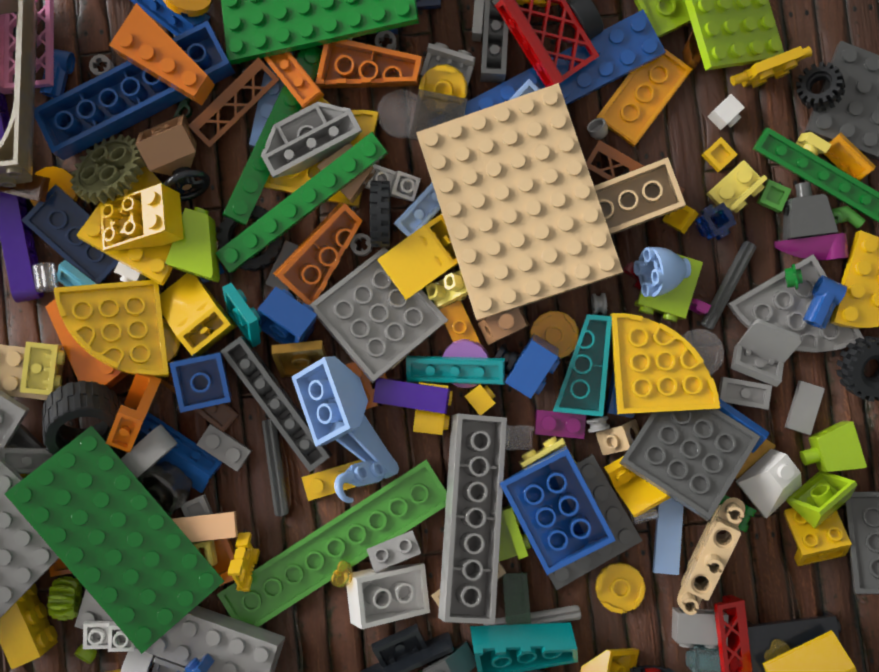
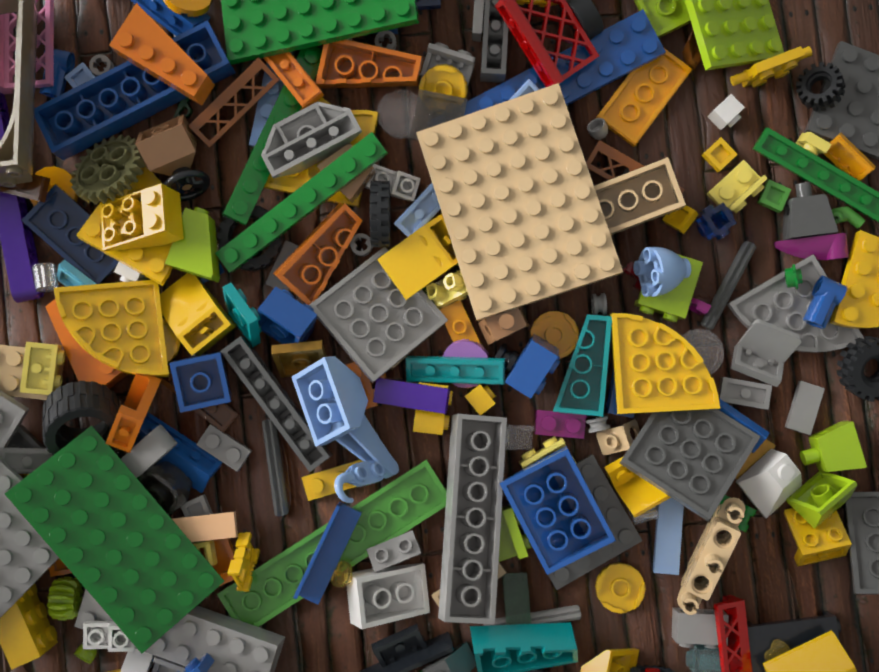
none -> light blue plate [64,62,96,88]
none -> blue panel [293,502,362,605]

